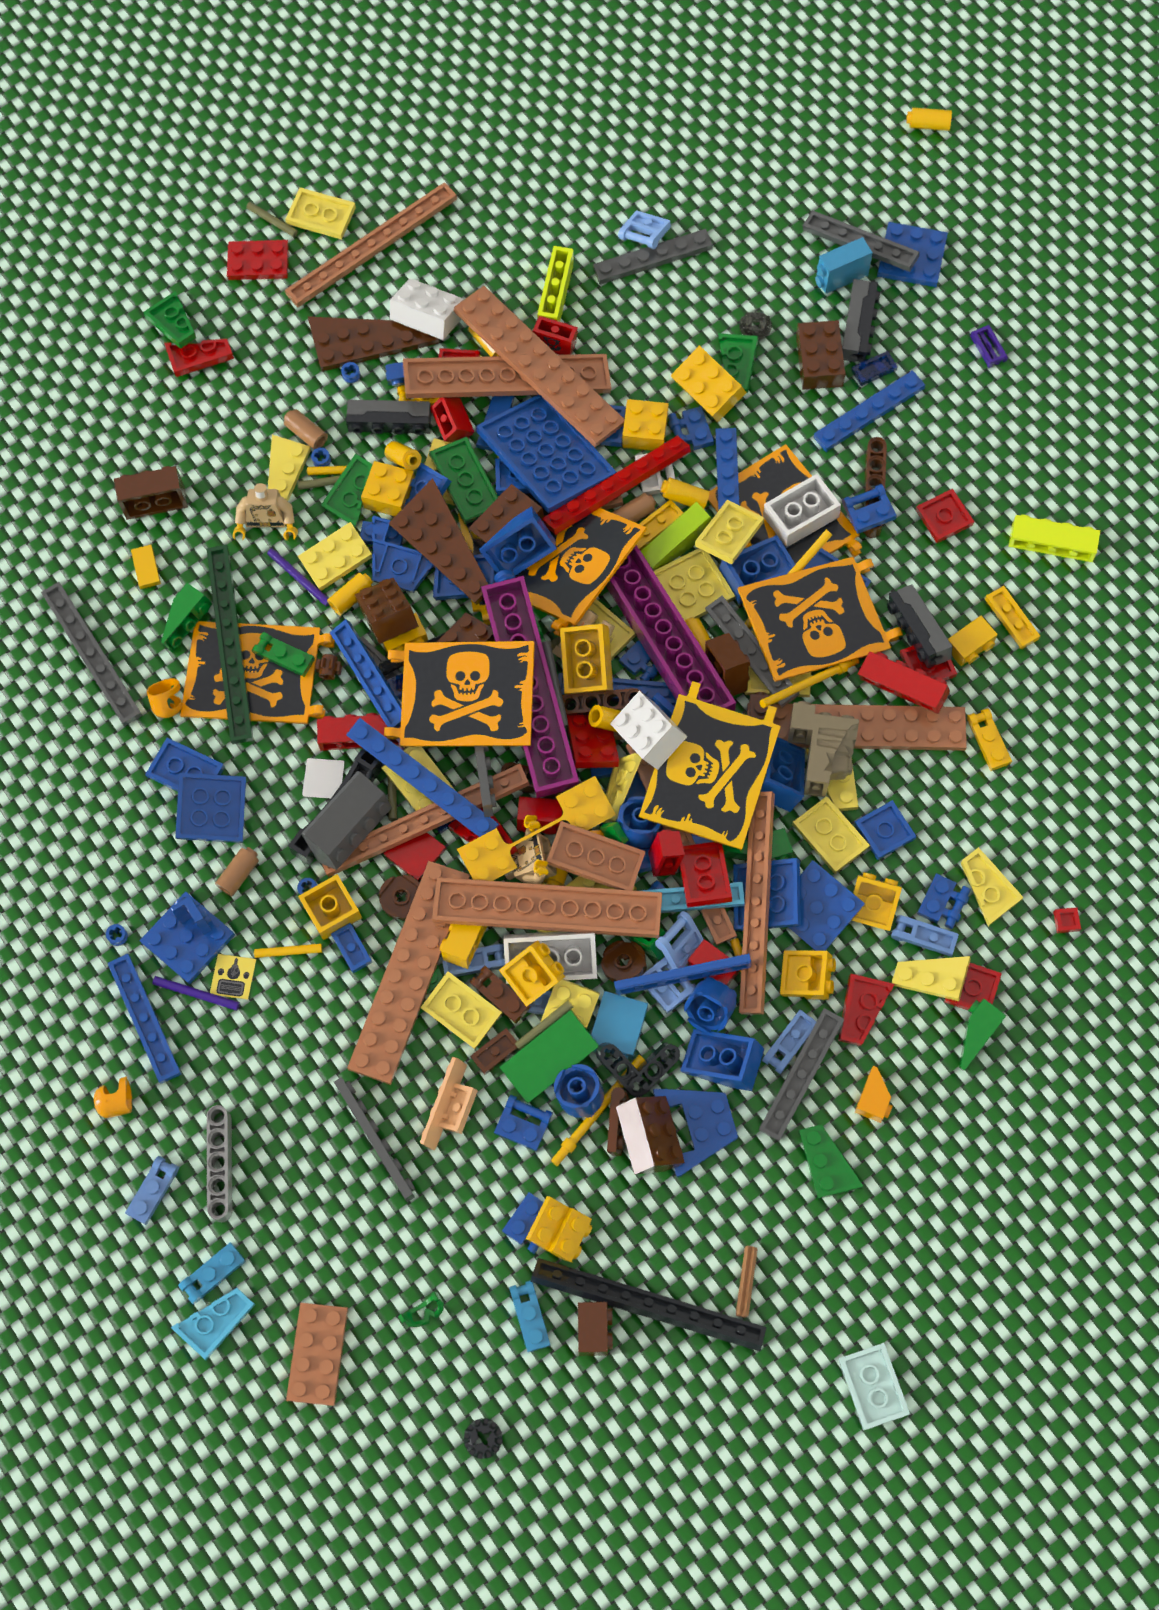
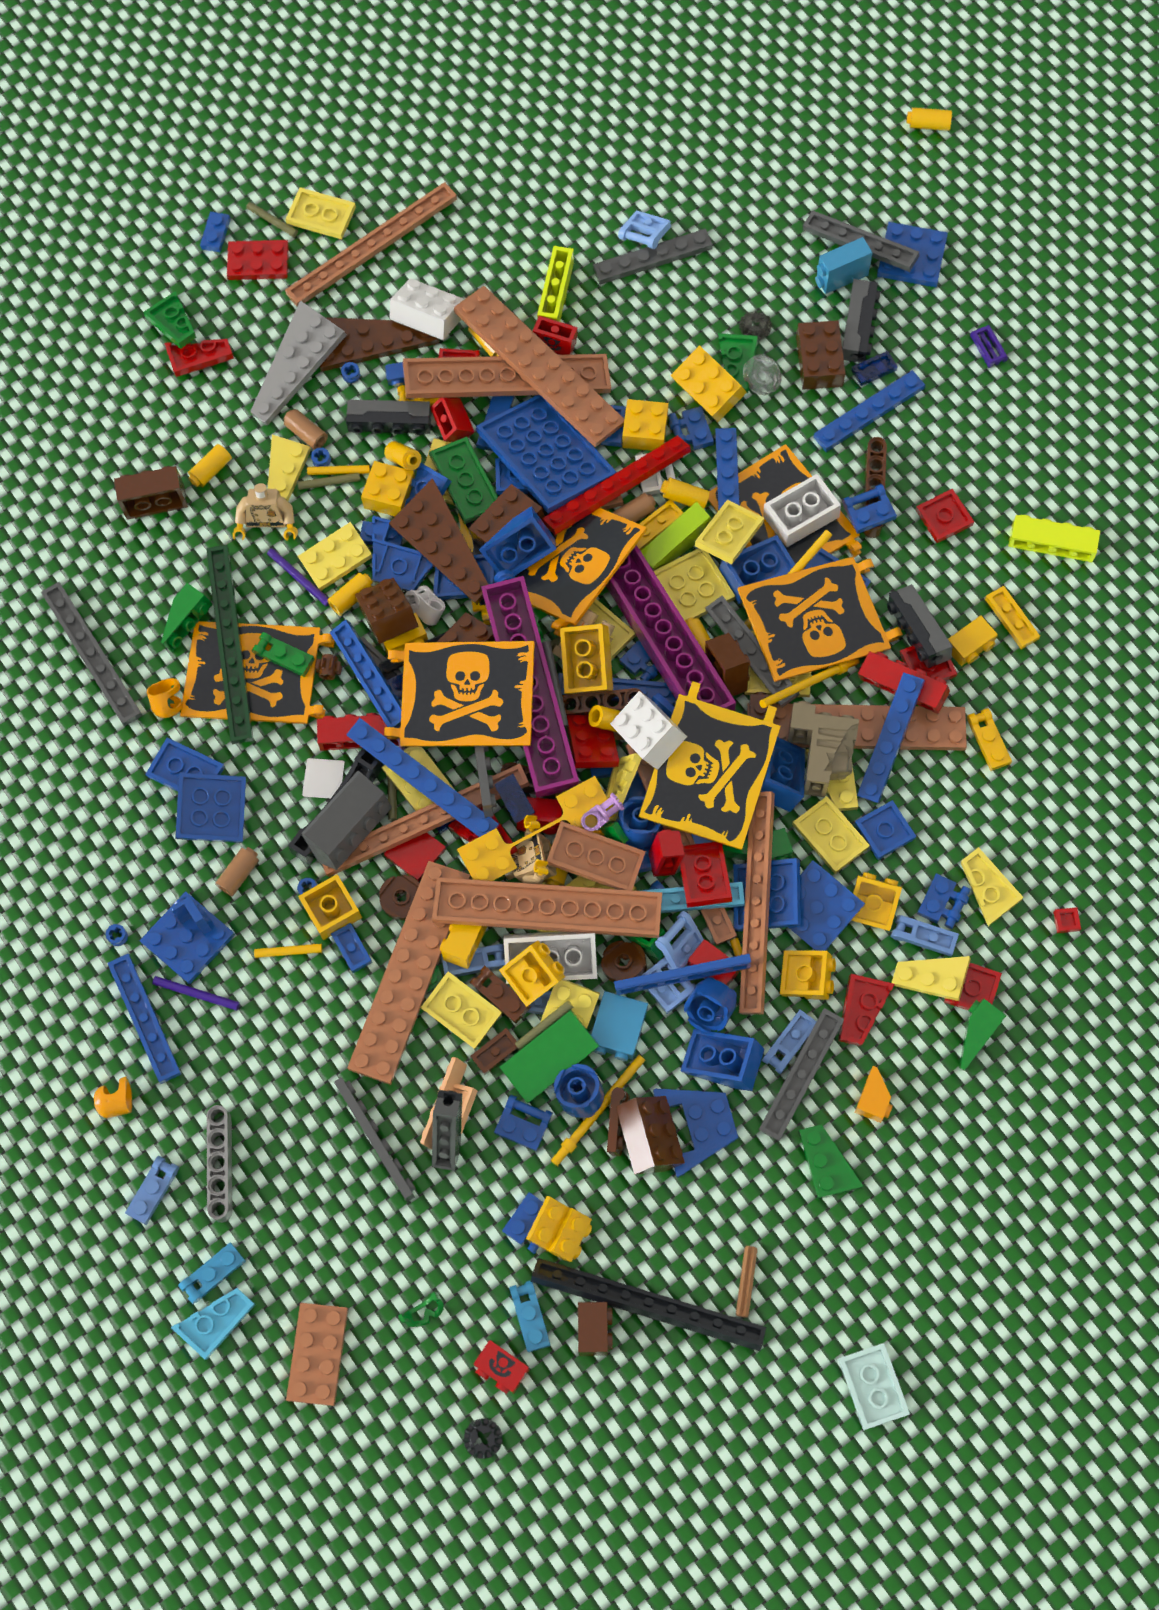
yellow tile [131,545,161,589] -> none
sticker [210,954,256,1000] -> none
green wing [321,453,373,529] -> none
black beam [596,1042,680,1097] -> none
none -> yellow brick [188,444,232,487]
none -> blue plate [200,212,231,253]
none -> light grey wing [250,300,346,426]
none -> white piece [405,585,446,626]
none -> dark grey piece [432,1090,462,1171]
none -> red brick [473,1340,530,1394]
none -> clear blue plate [494,774,535,823]
none -> lavender connector [581,793,625,831]
none -> clear tile [743,354,782,396]
none -> blue plate [857,672,925,804]

